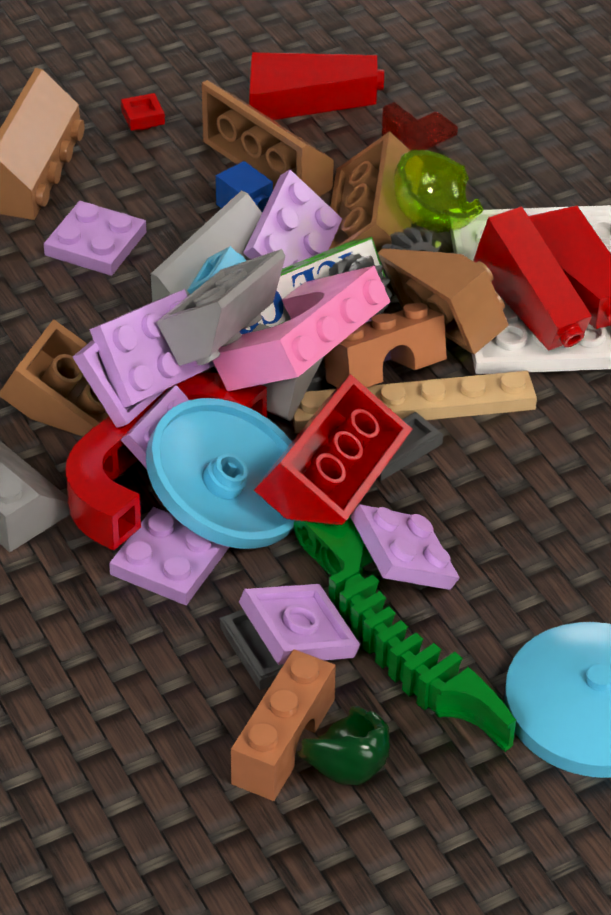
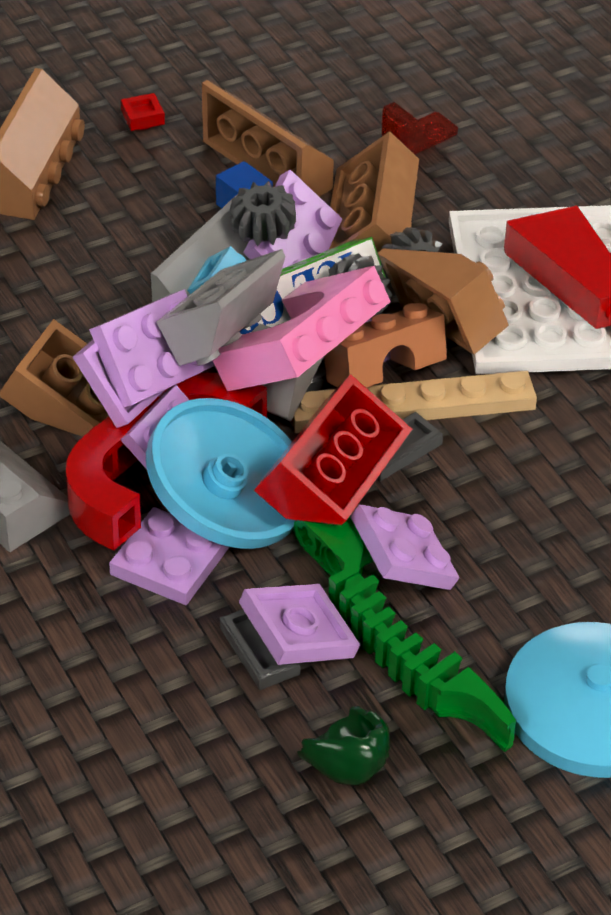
lavender plate [44,201,146,276] -> none
nougat arch [231,649,336,801] -> none
red slope [249,52,384,120] -> none
clear neon green cylinder [394,150,484,233] -> none
red slope [473,206,592,351] -> none
none -> dark grey gear [230,181,296,246]

